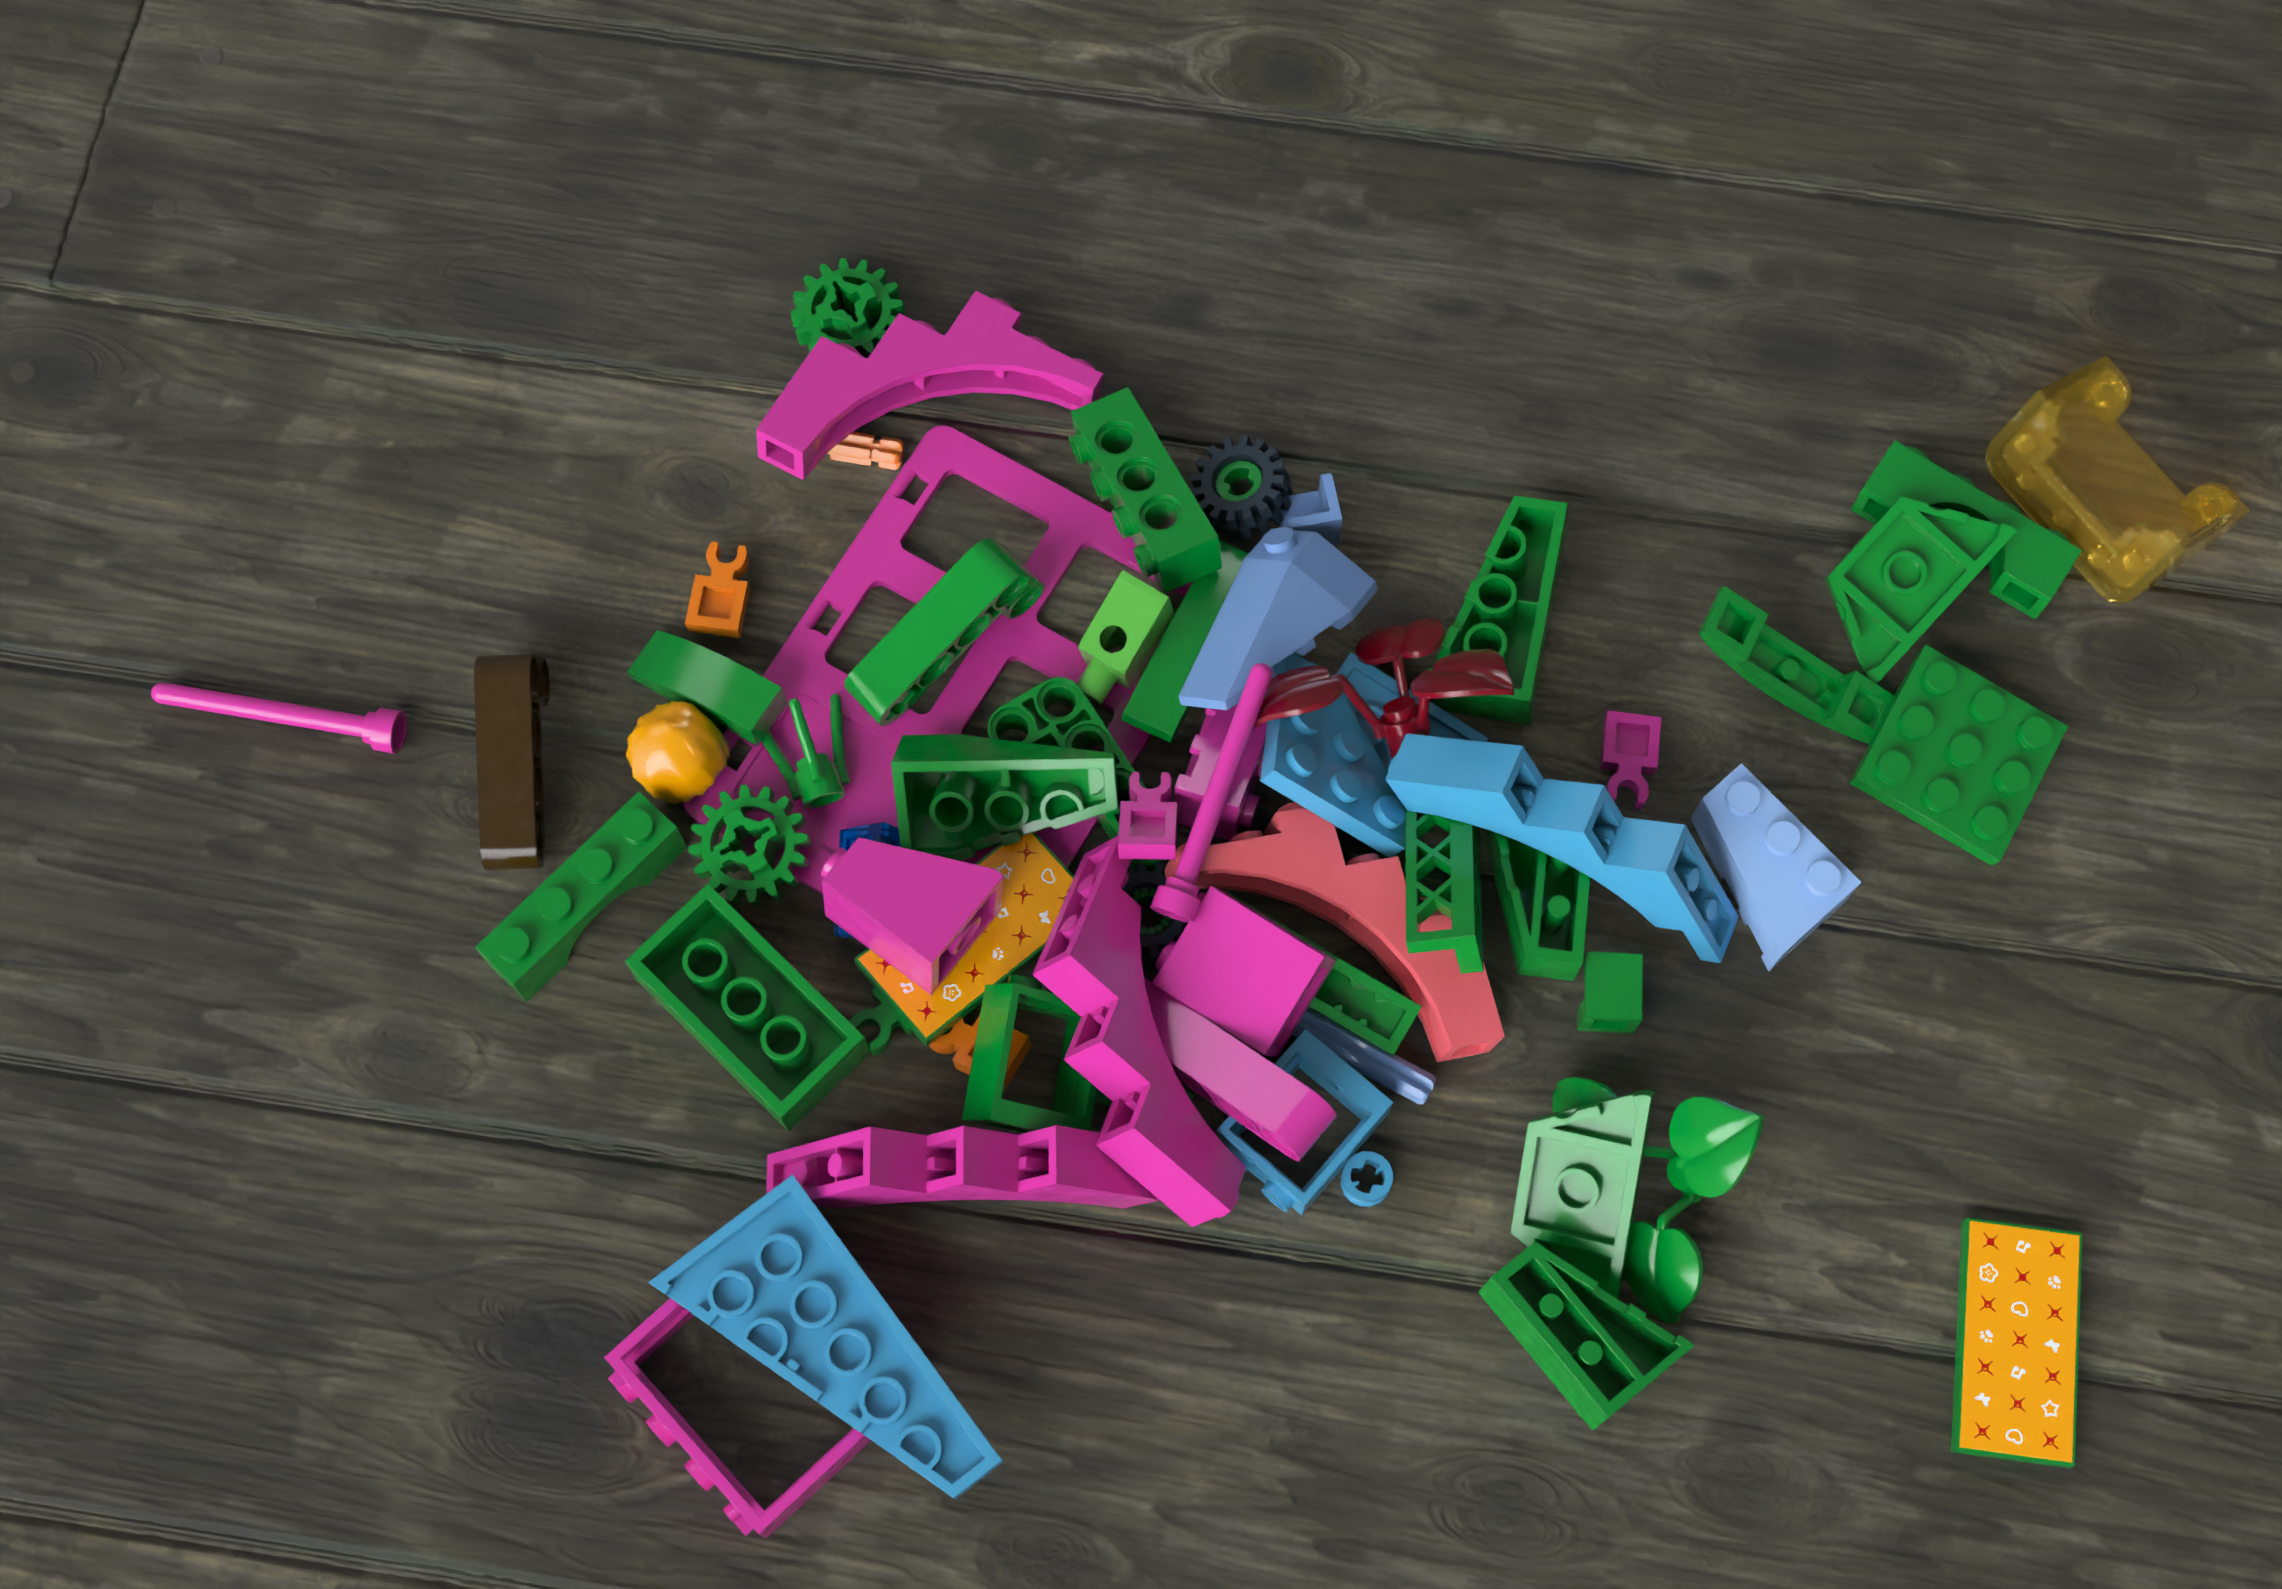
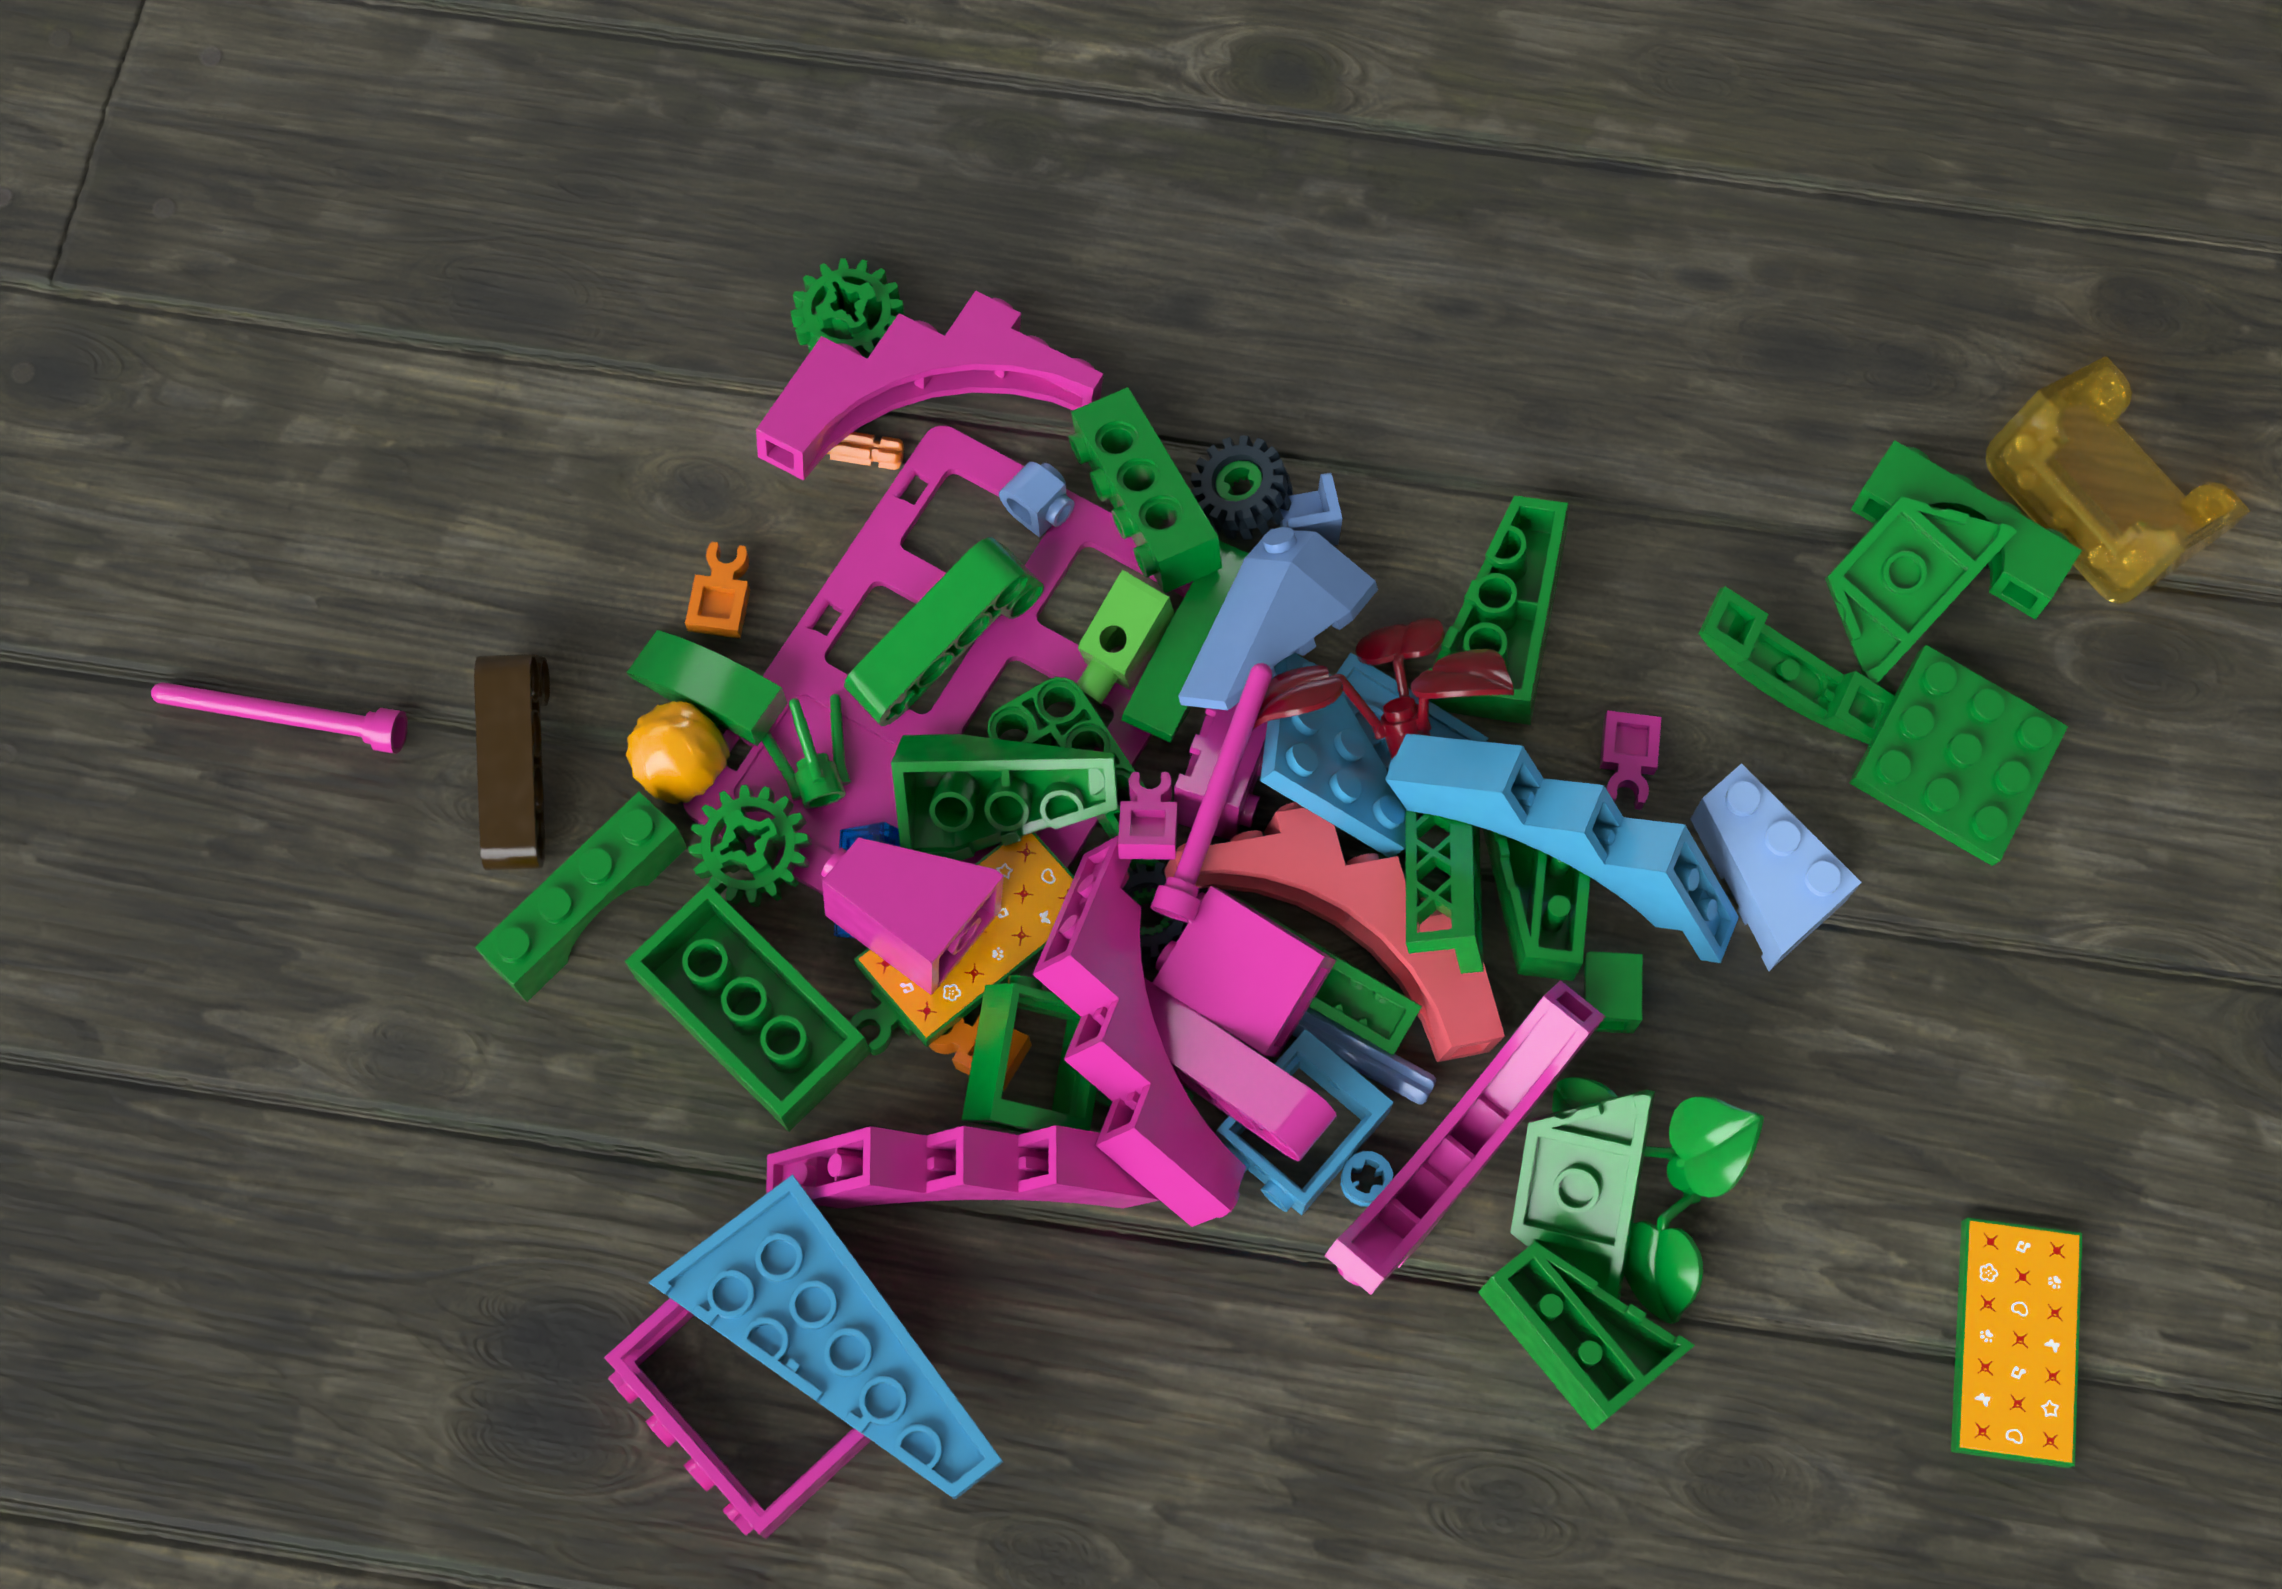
none -> medium blue plate [999,462,1075,538]
none -> dark pink arch [1324,980,1606,1295]

